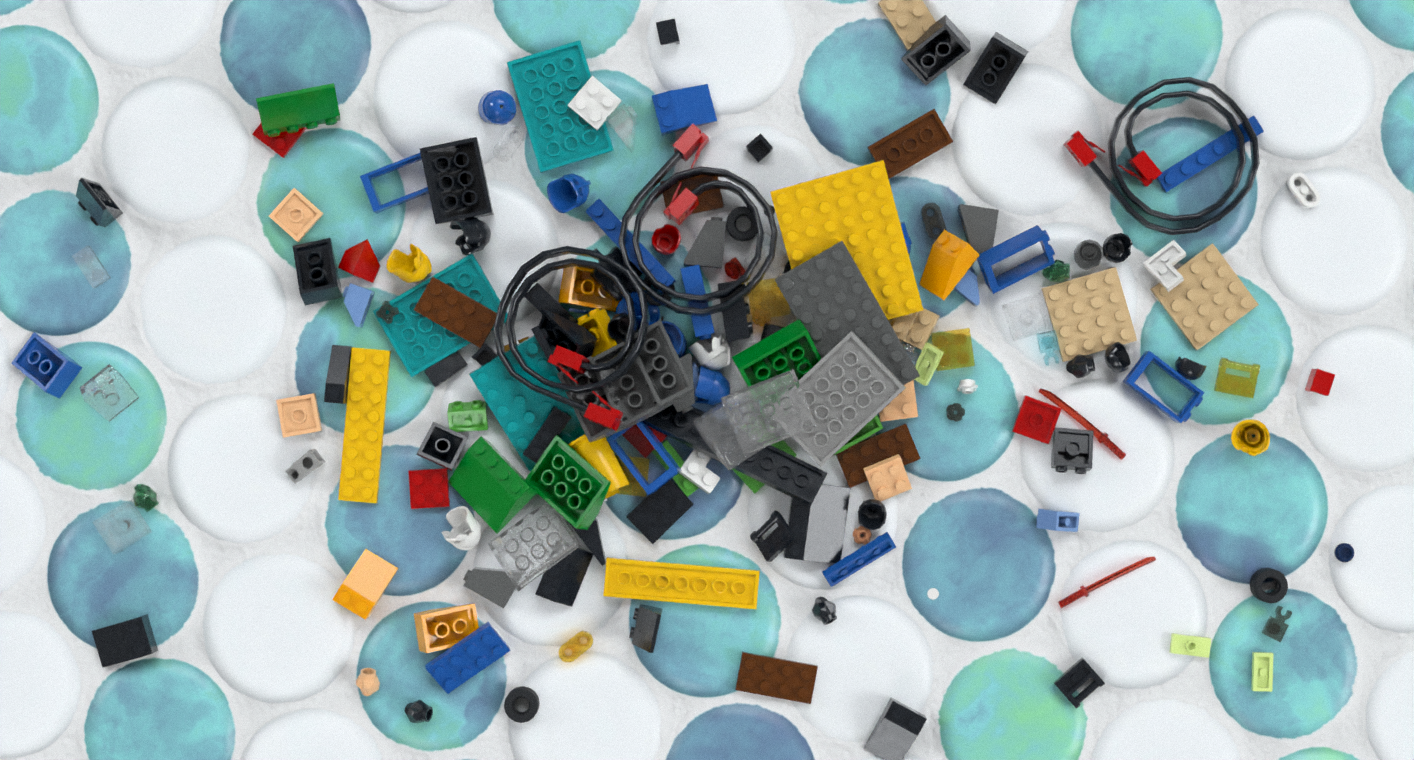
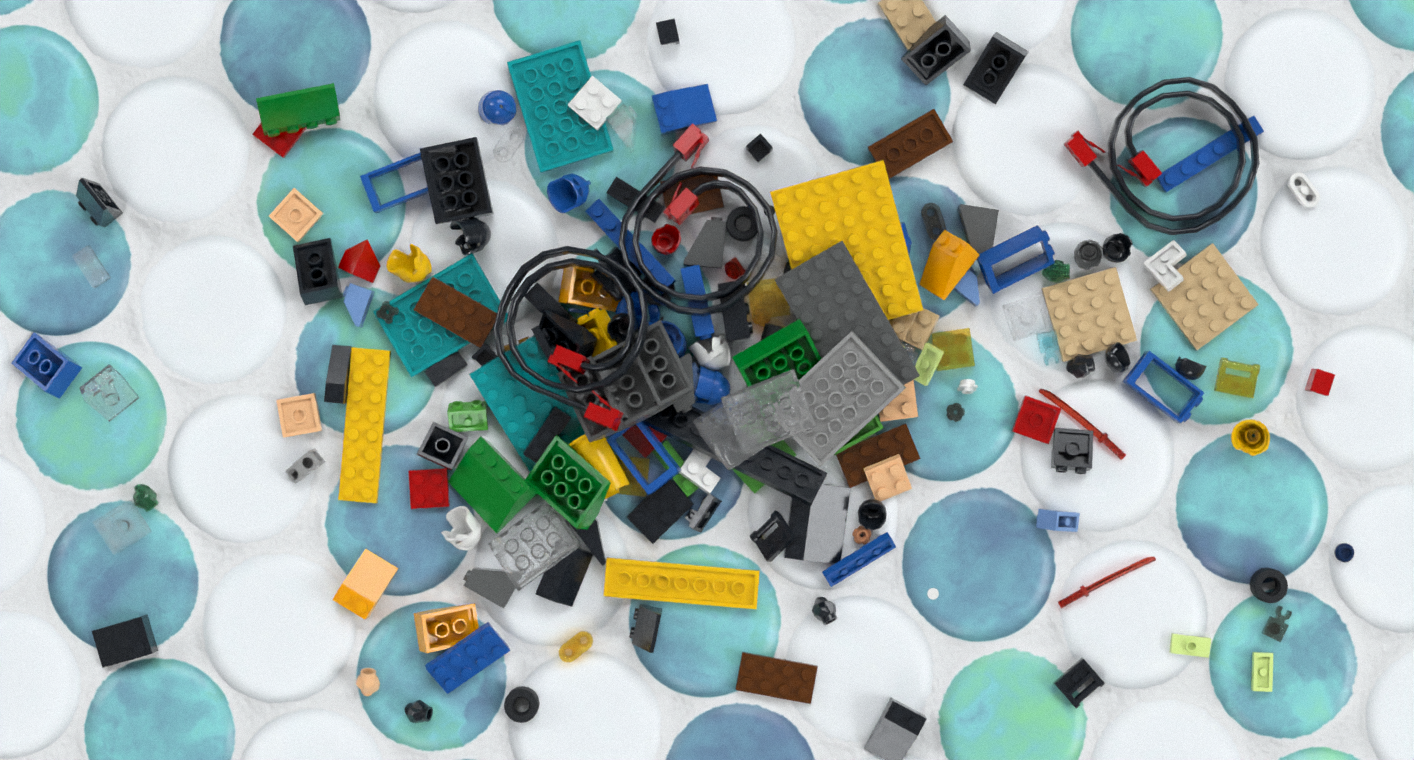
none -> black plate [606,177,665,223]
none -> black hinge [685,494,722,533]

